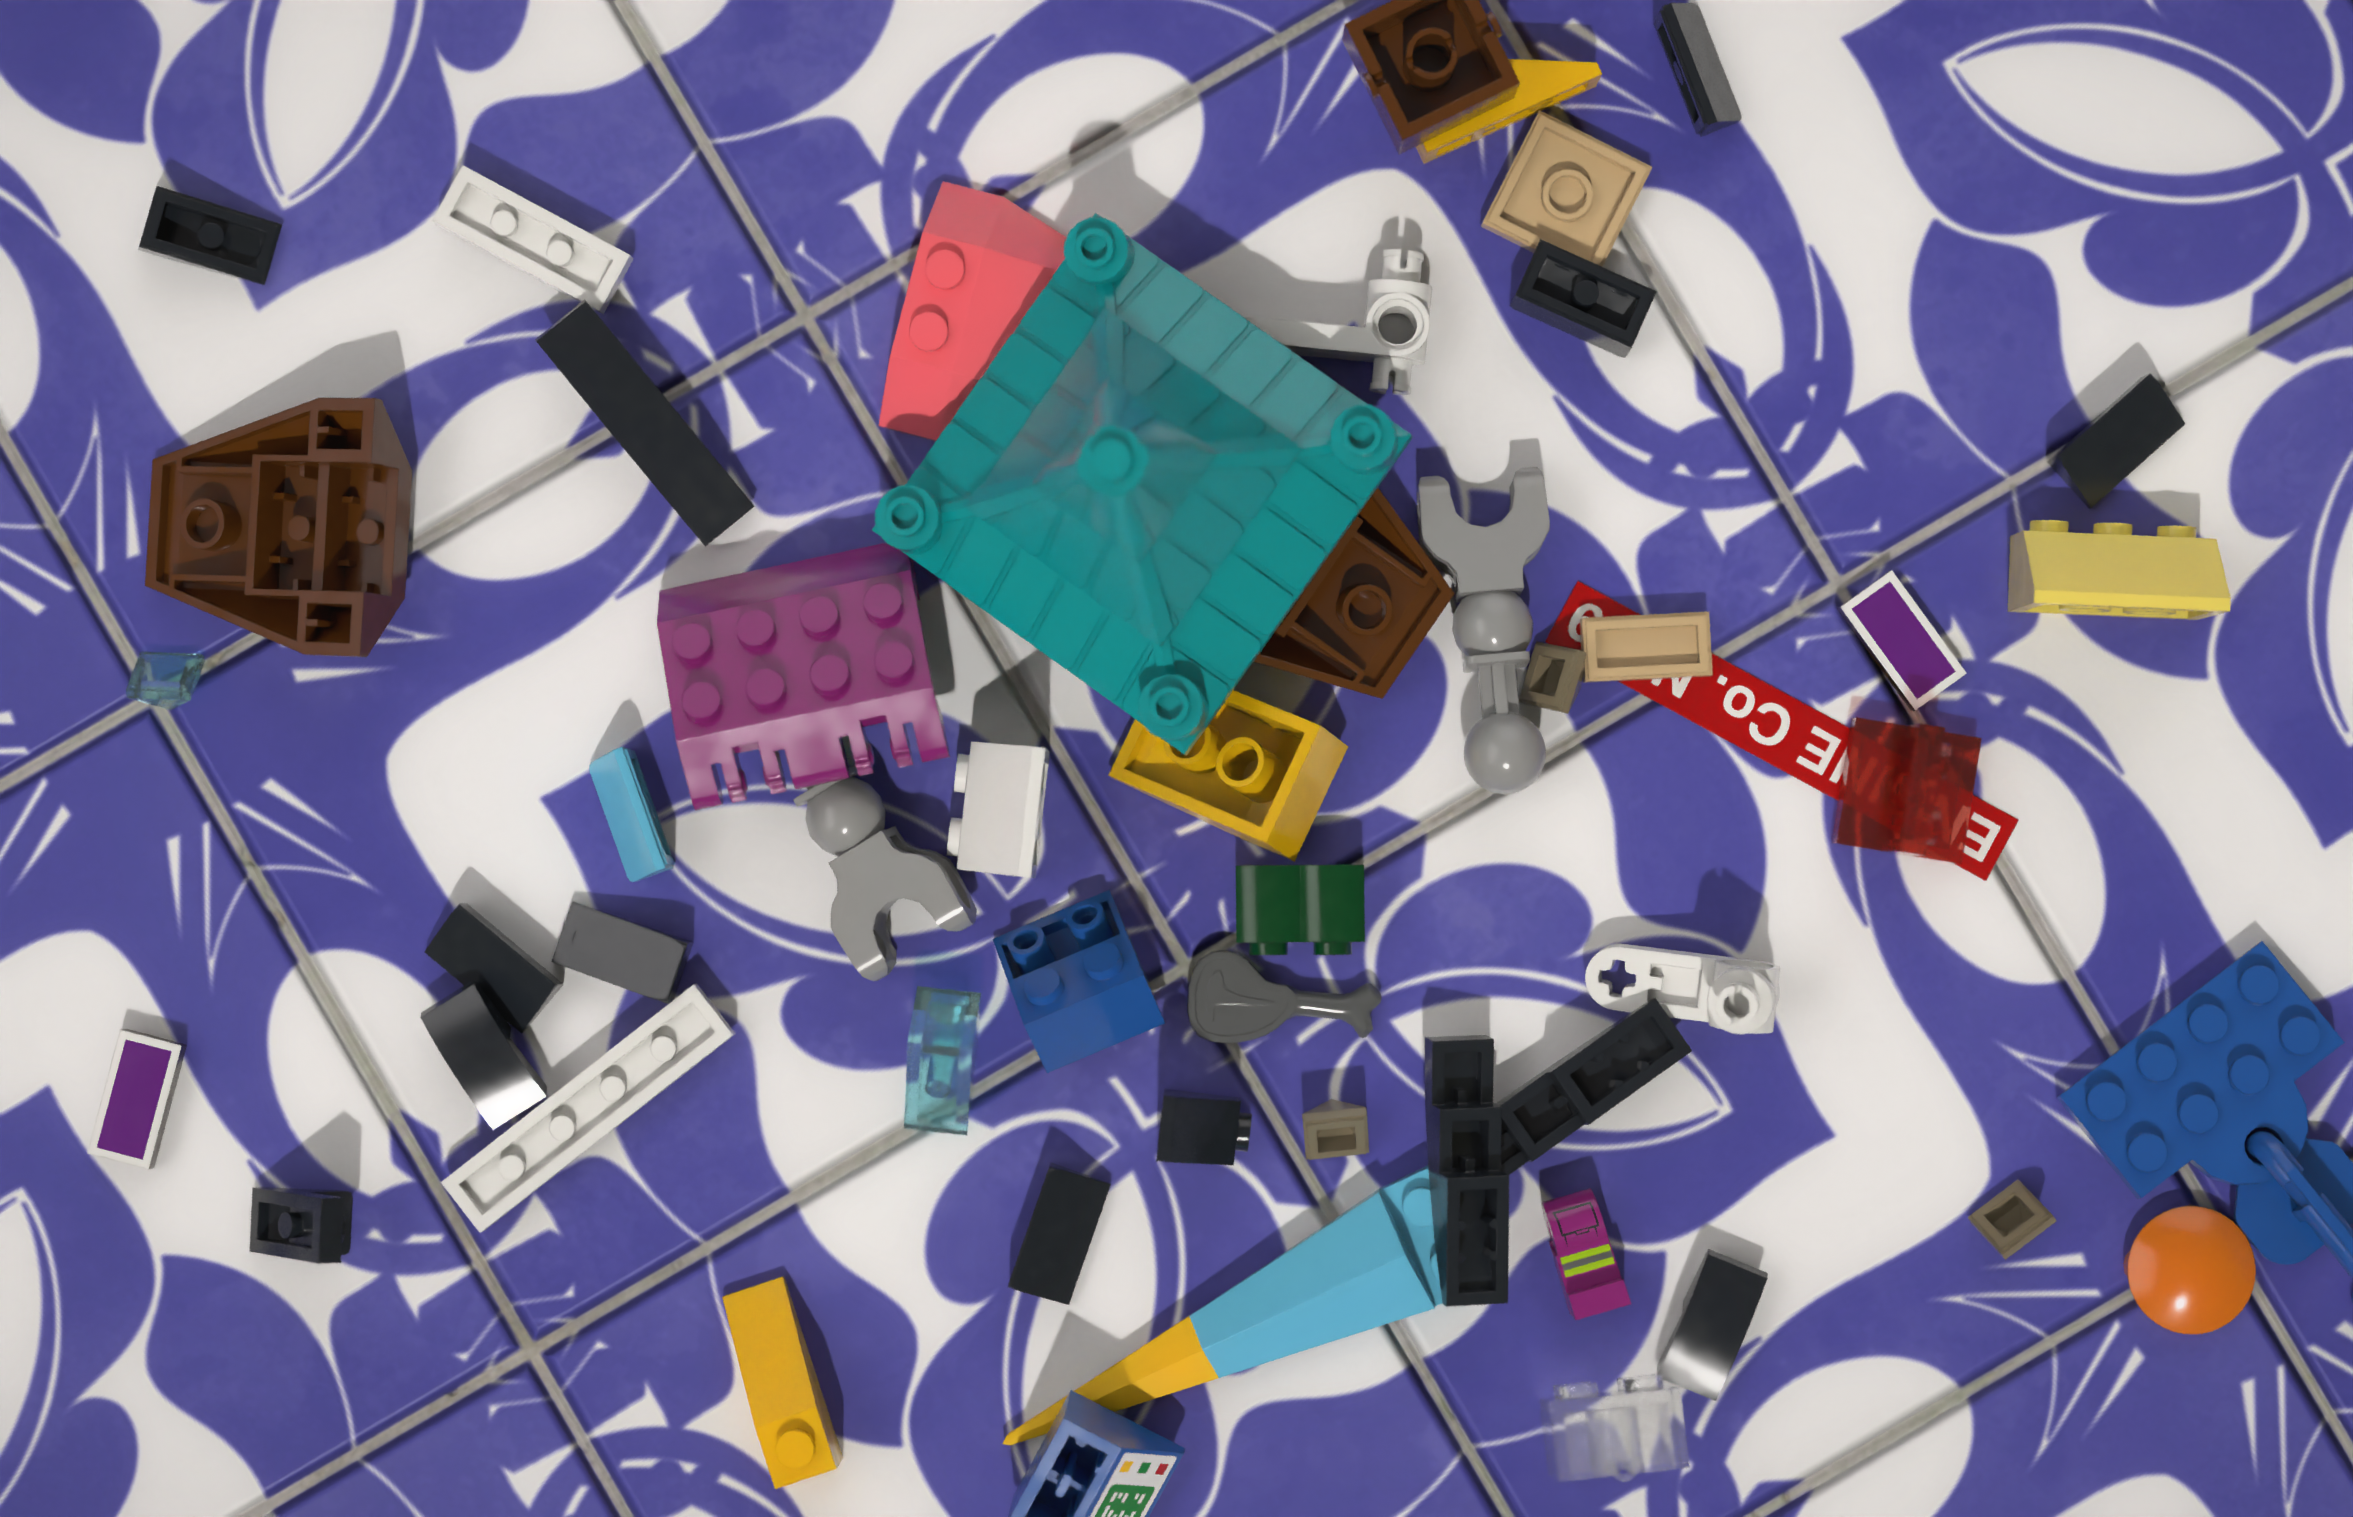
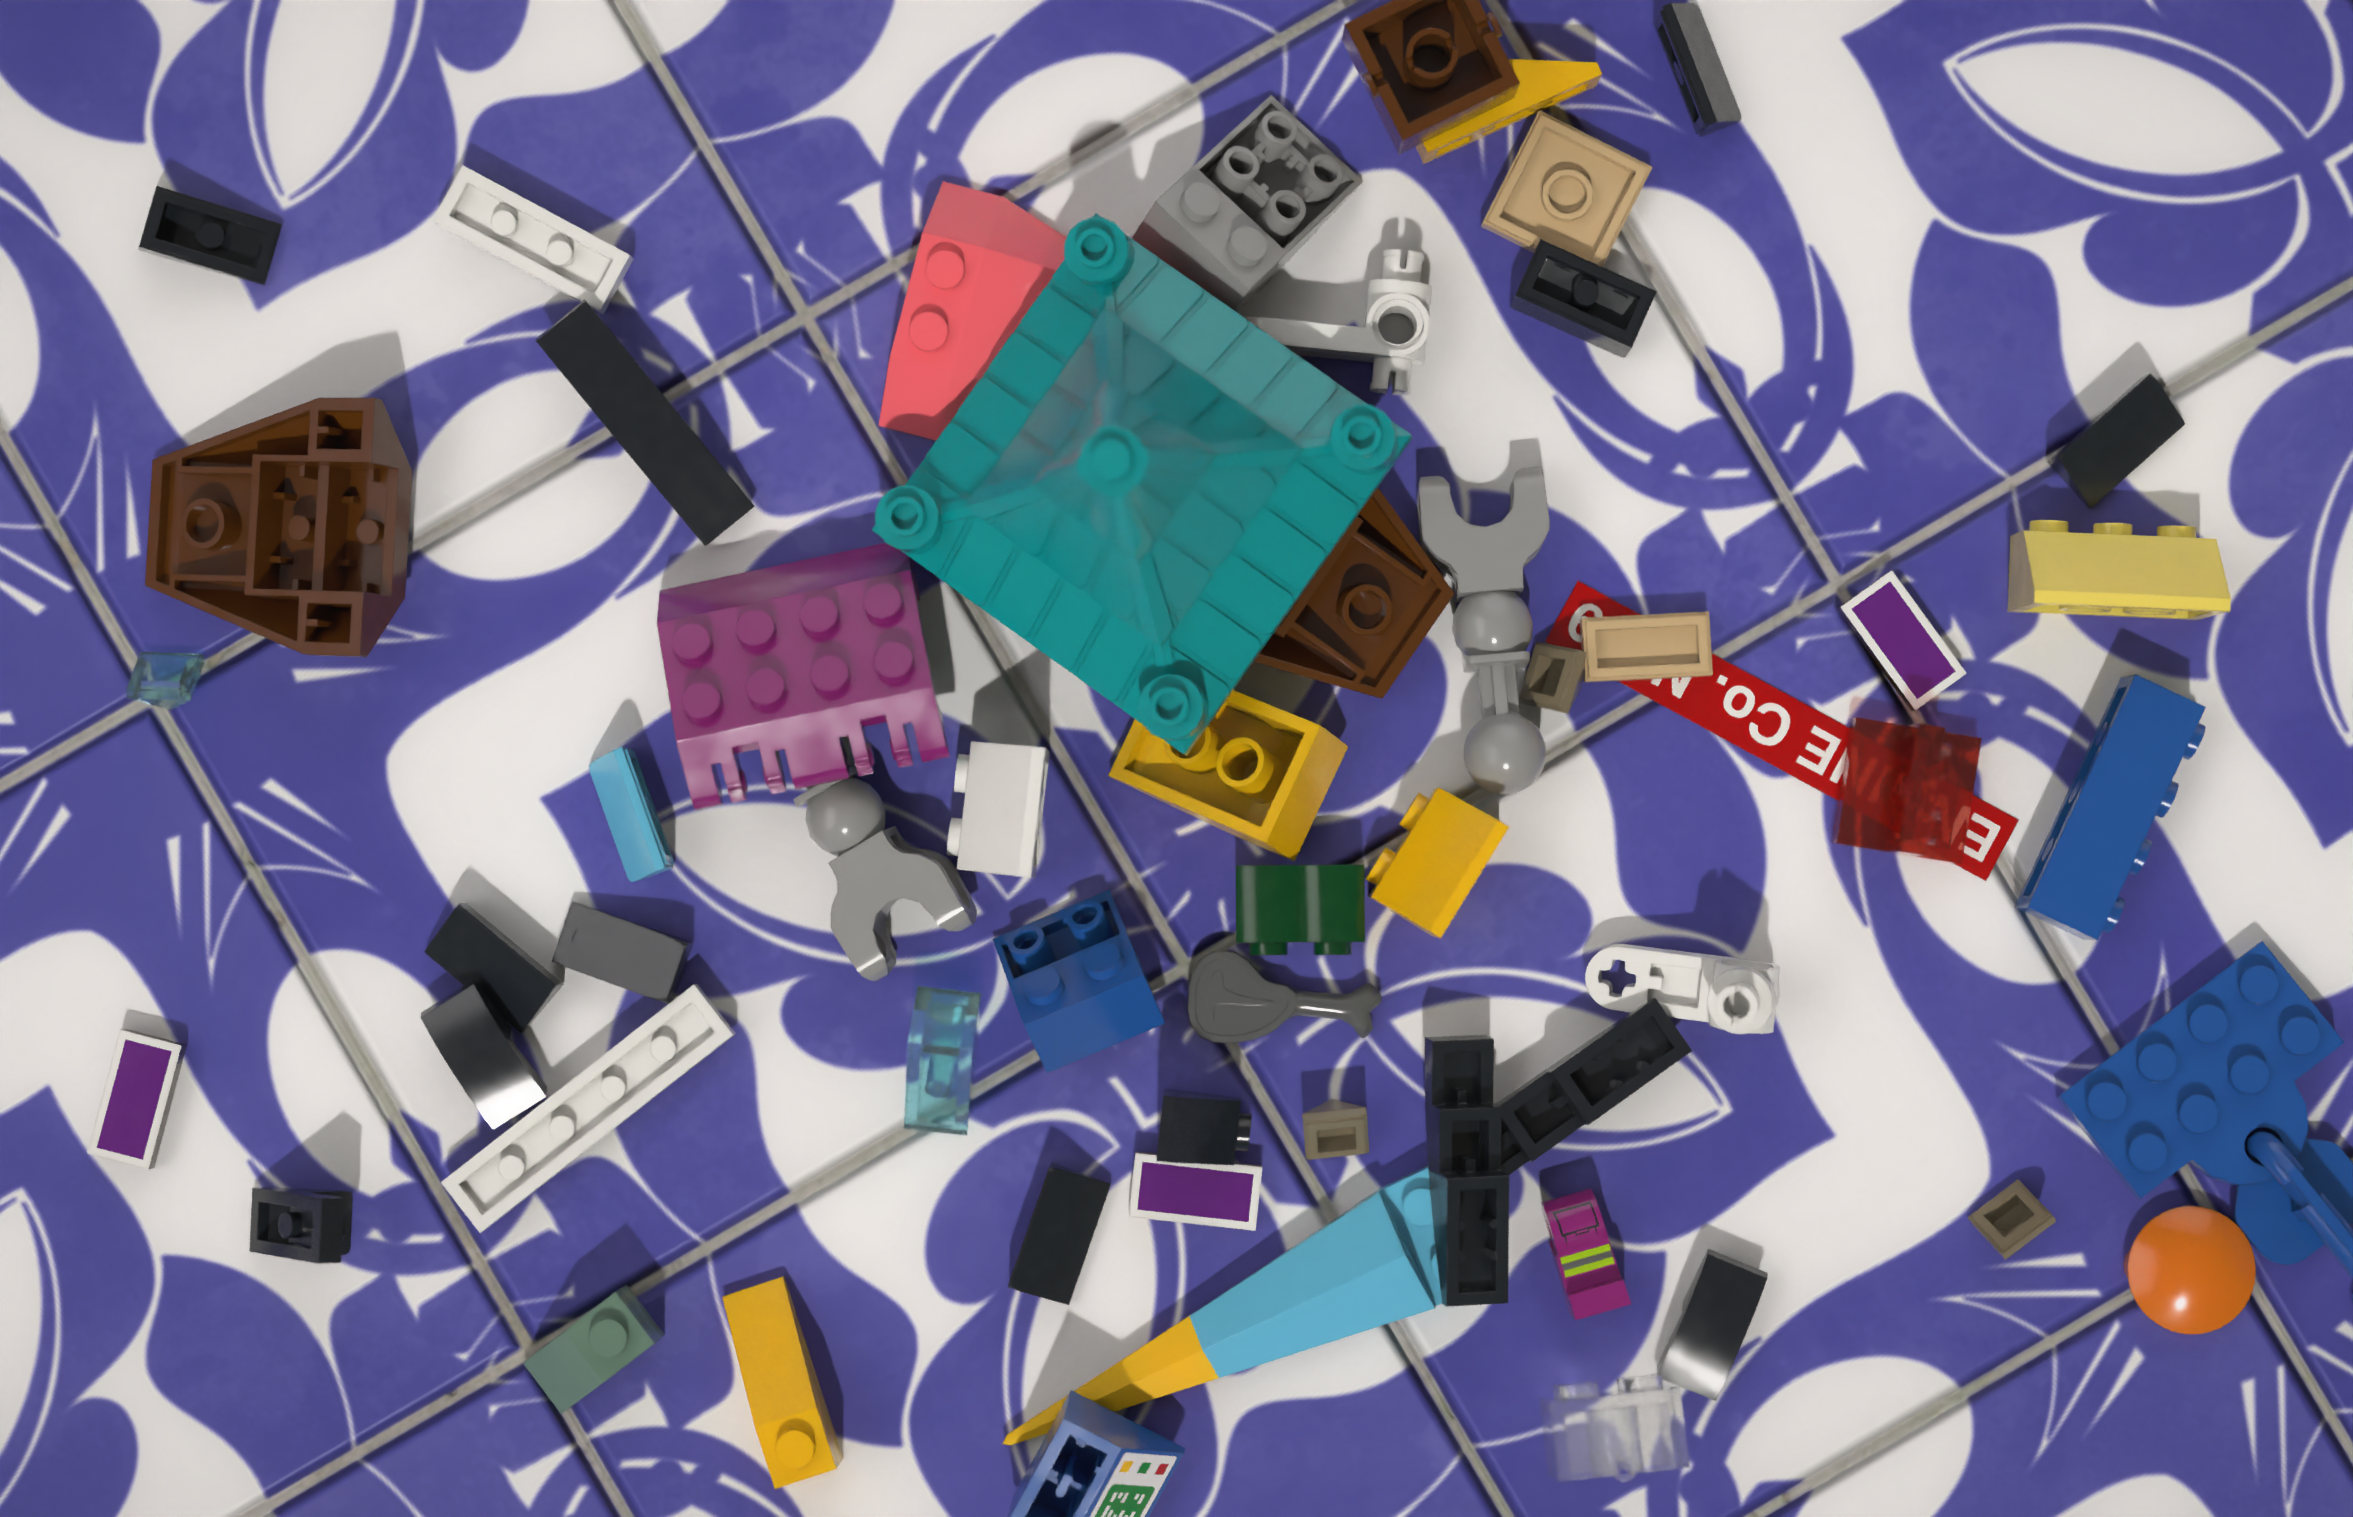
none -> sand green slope [523,1284,665,1414]
none -> dark purple tile [1128,1152,1263,1231]
none -> light grey slope [1132,95,1363,312]
none -> yellow slope [1365,787,1509,938]
none -> blue brick [2015,674,2206,940]

